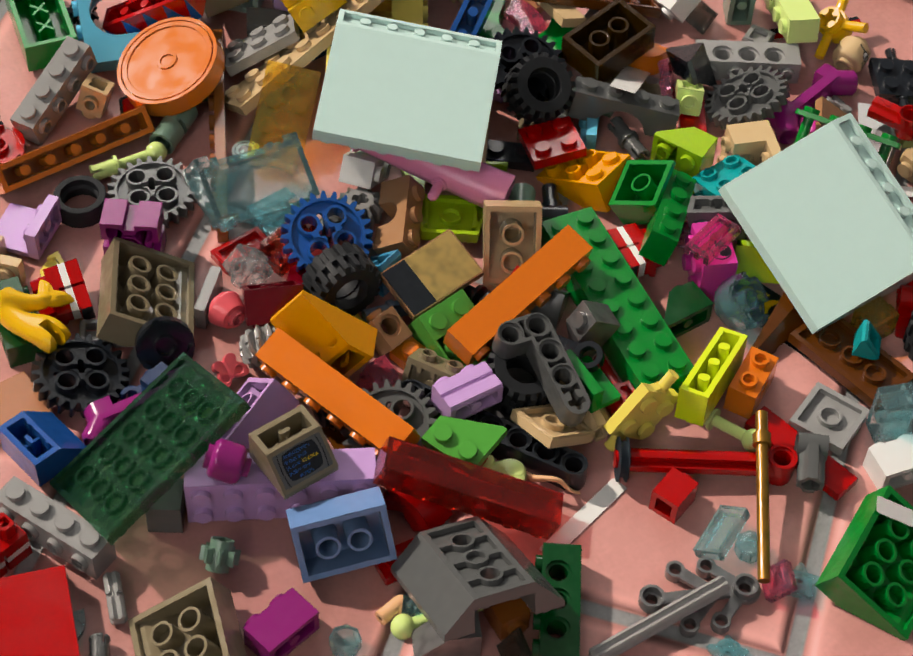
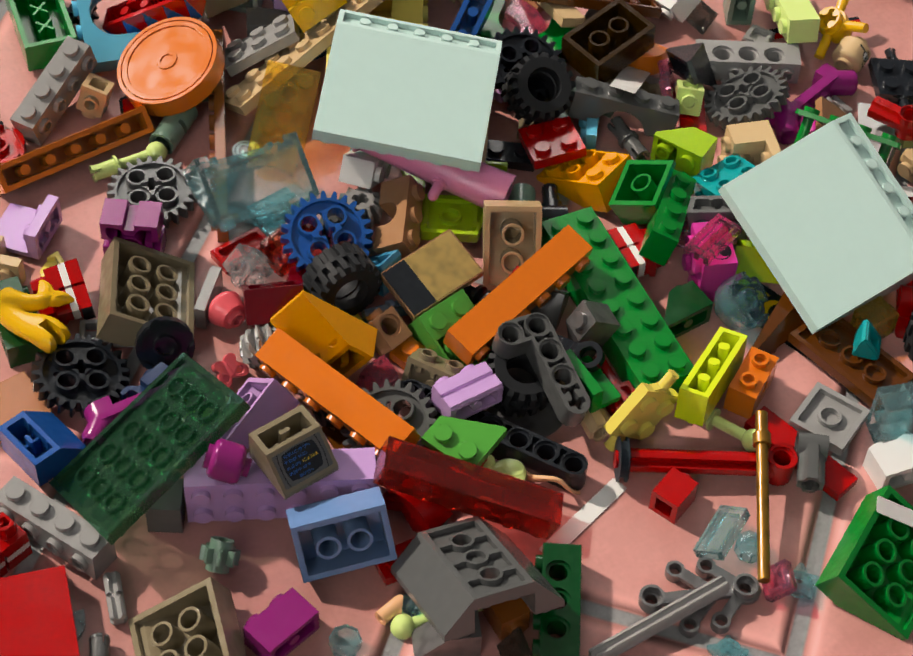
black tyre [53,175,107,228] -> none
tan tile [510,404,595,449] -> none

